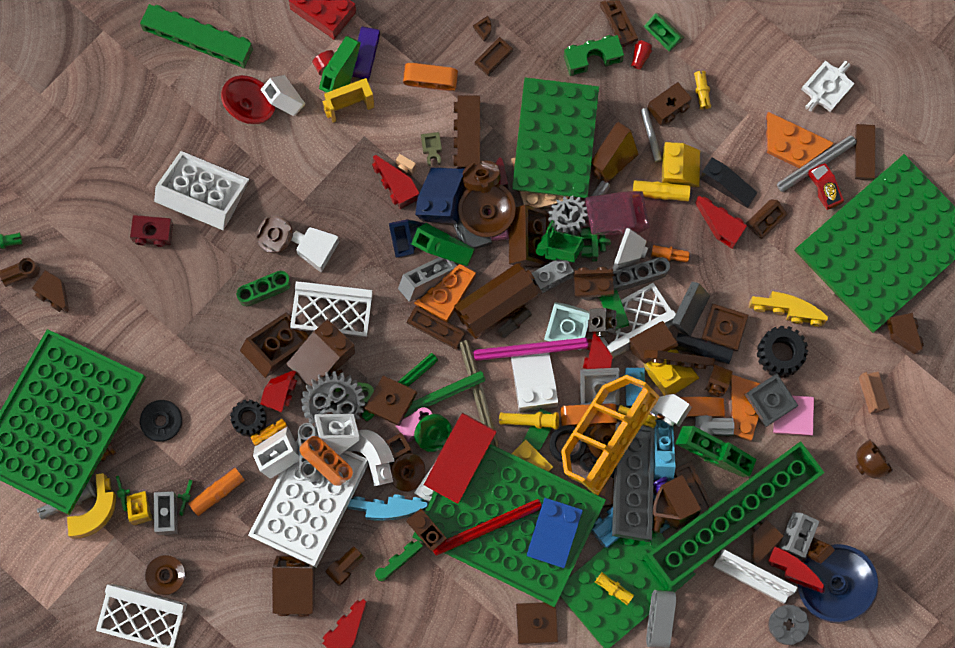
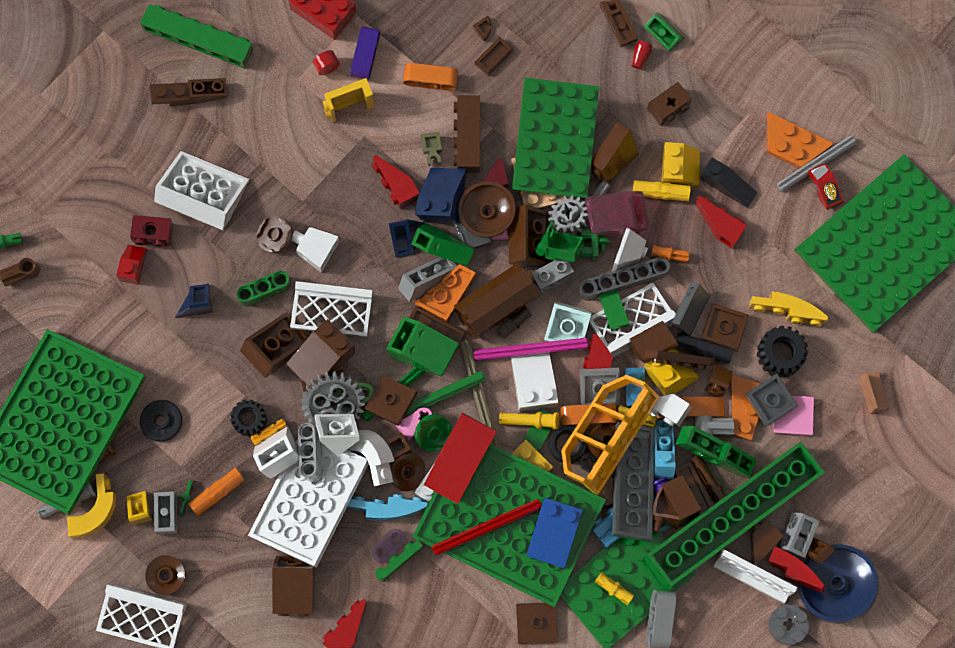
reddish brown slope [32,270,69,313] -> none
green piece [116,475,130,511] -> none
red dish [221,75,275,124] -> none
red slope [260,371,297,412] -> none
white slope [261,75,305,116] -> none
orange beam [300,436,353,486] -> none
green slope [319,36,361,93] -> none
reddish brown piece [325,546,365,586] -> none
light nougat plate [396,154,416,175] -> none
reddish brown slope [406,508,447,551] -> none
reddish brown plate [463,161,501,193] -> none
green arch [563,35,624,76] -> none
reddish brown bracket [574,267,614,298] -> none
dark brown brick [588,308,617,337] -> none
light grey bar [641,108,662,163] -> none
yellow pin [694,71,711,110] -> none
reddish brown slope [746,199,788,239] -> none
white plate [801,61,854,112] -> none
reddish brown tile [855,124,875,180] -> none
reddish brown cylinder [856,439,893,479] -> none
reddish brown slope [886,313,924,354] -> none
none -> red slope [116,245,147,285]
none -> reddish brown slope [150,78,228,106]
none -> dark blue slope [175,284,213,318]
none -> clear purple plate [372,529,405,563]
none -> green slope [386,316,459,377]
none -> reddish brown pin [689,456,726,503]

